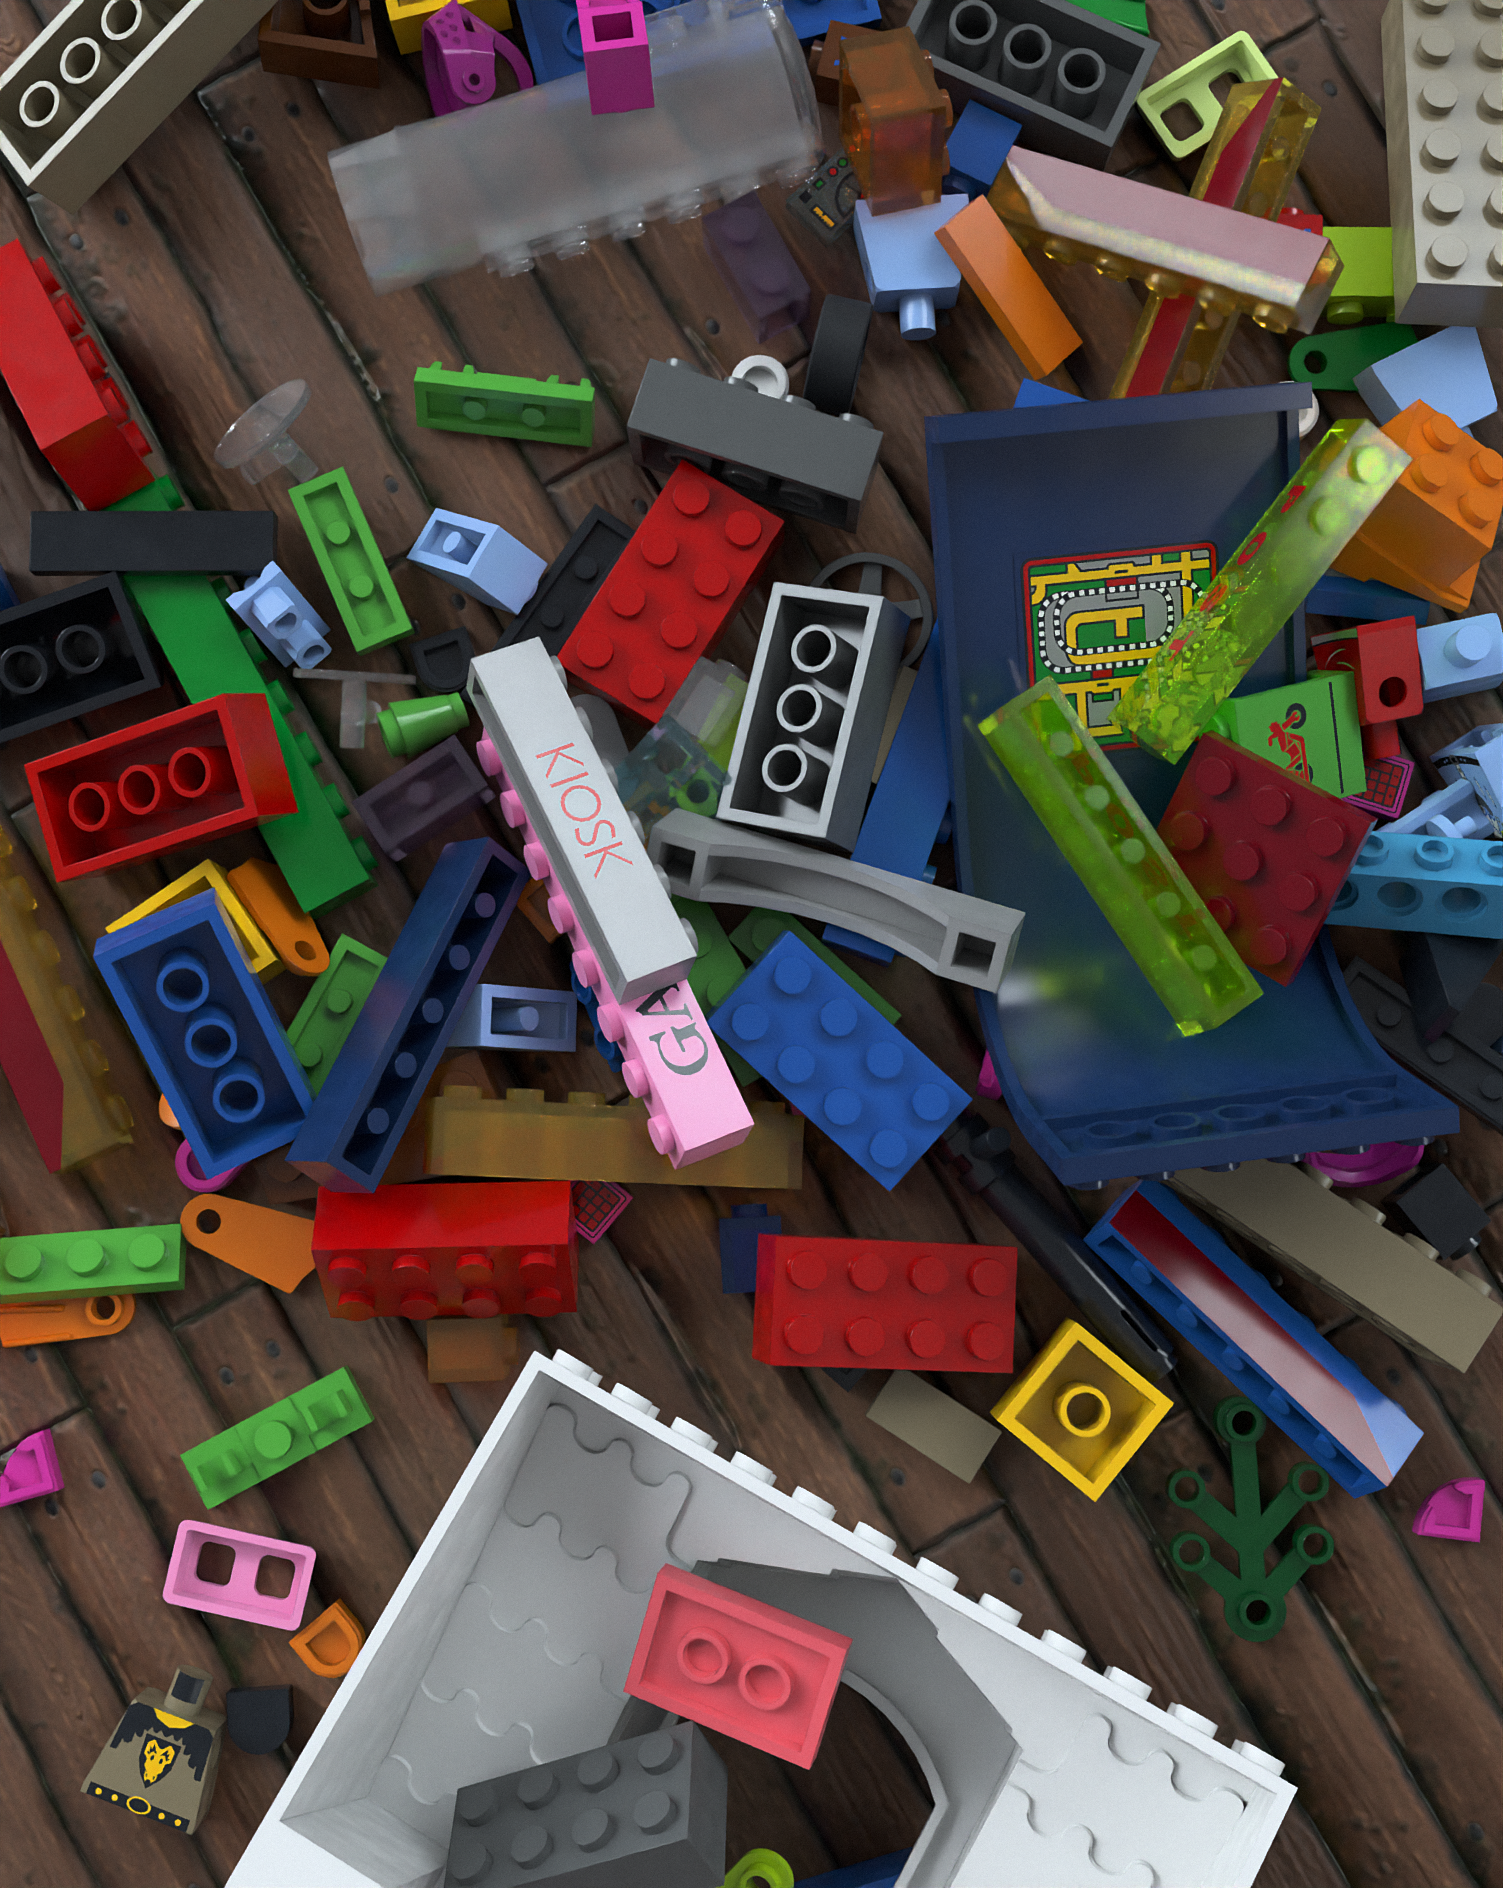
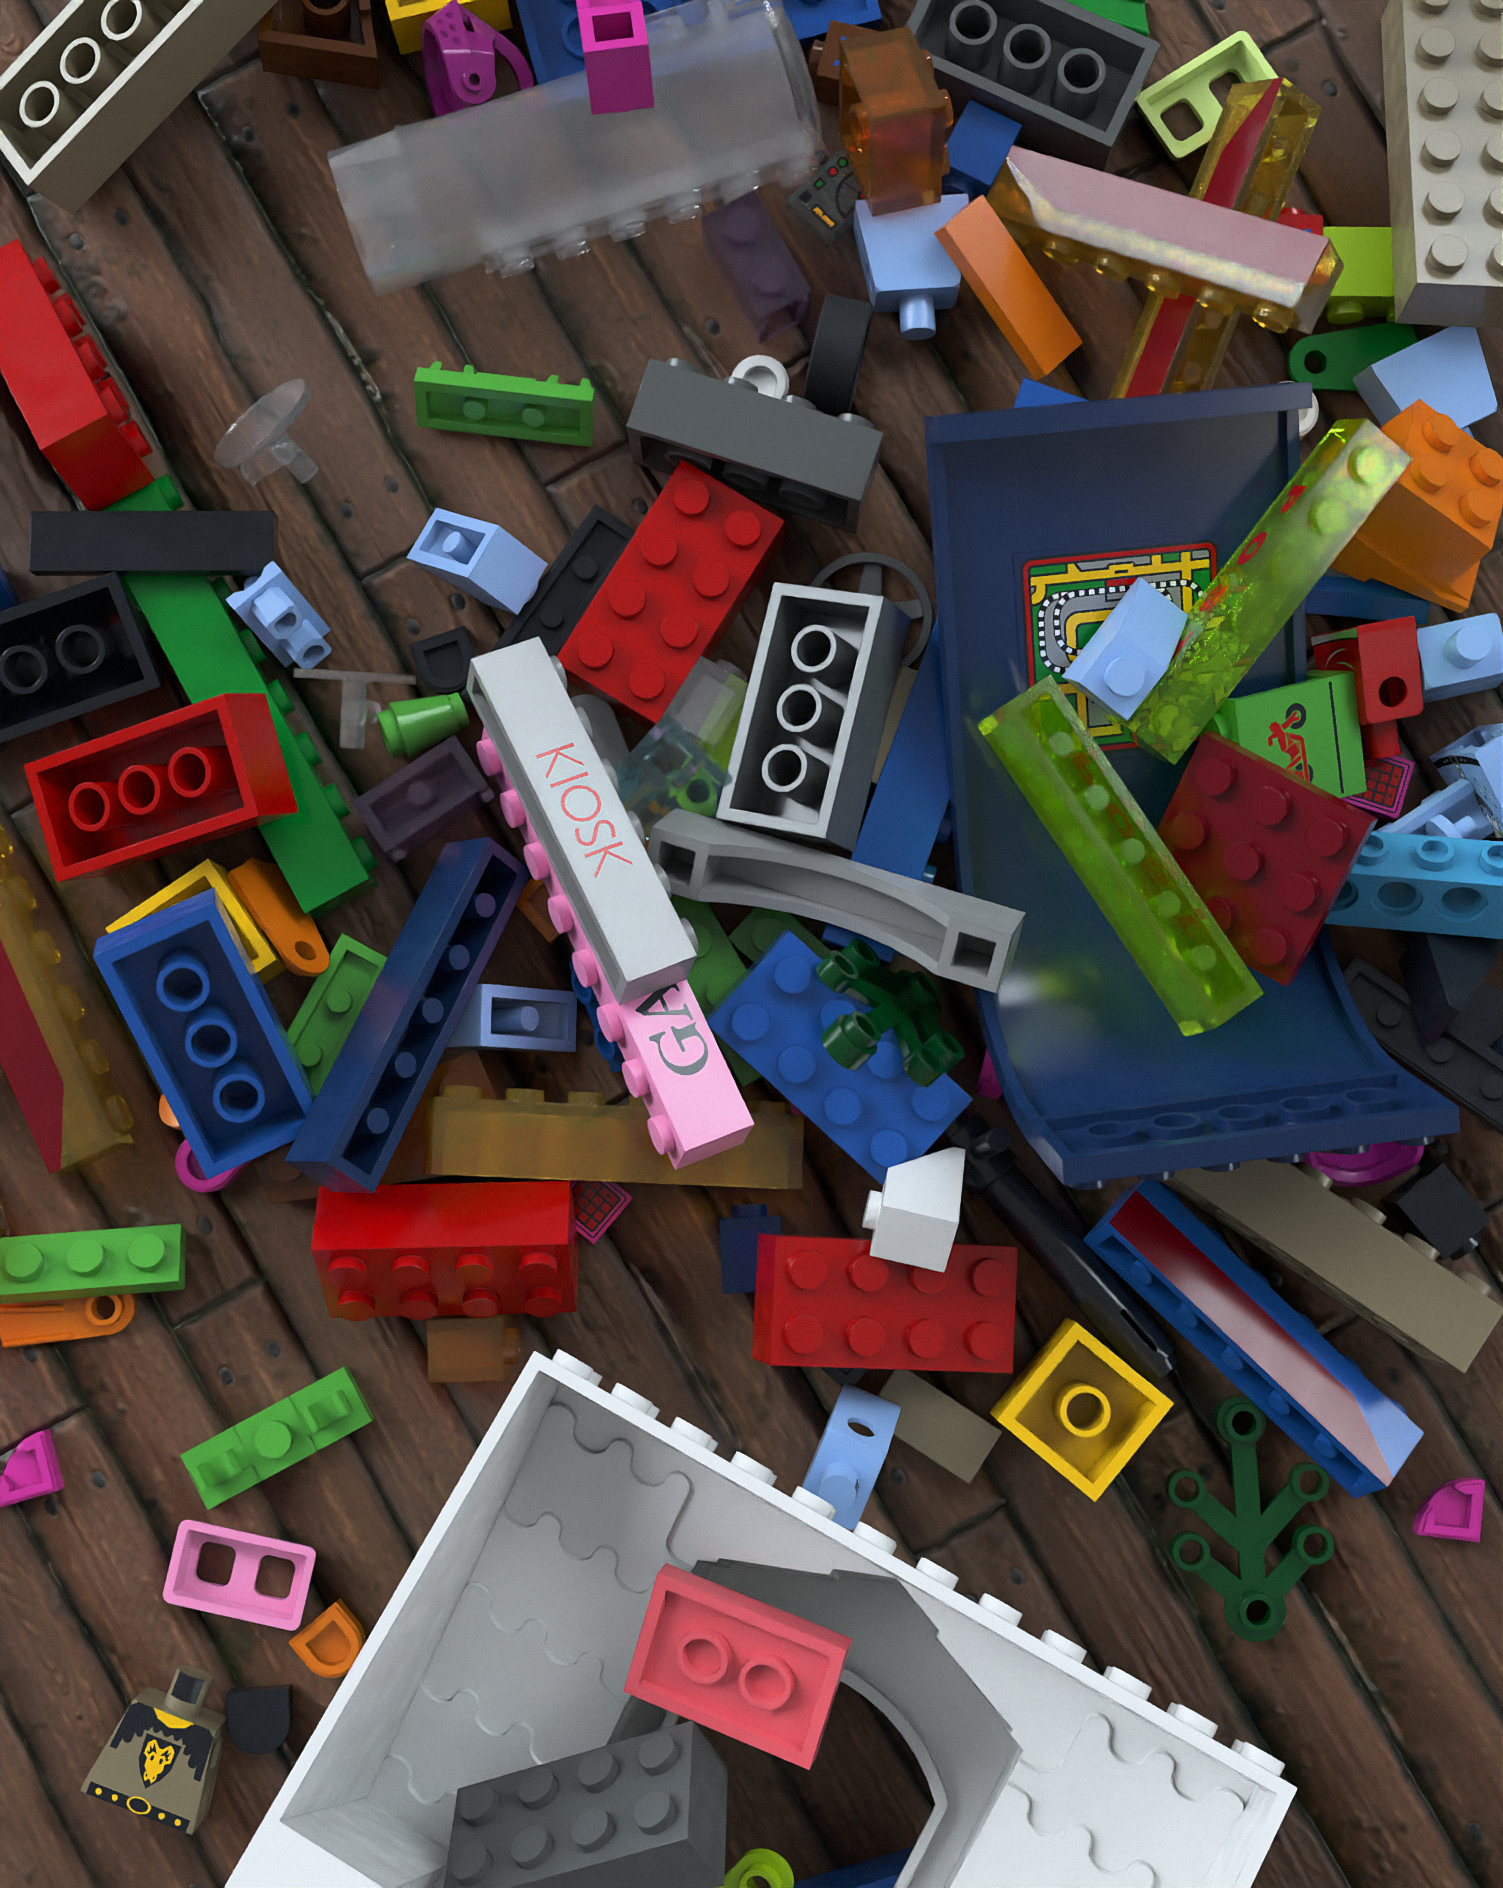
orange piece [180,1194,316,1294] -> none
bright green plate [288,467,415,656] -> none
none -> light blue torso [801,1382,901,1530]
none -> dark green plant [816,938,965,1088]
none -> white slope [862,1147,966,1273]
none -> light blue slope [1062,577,1189,721]

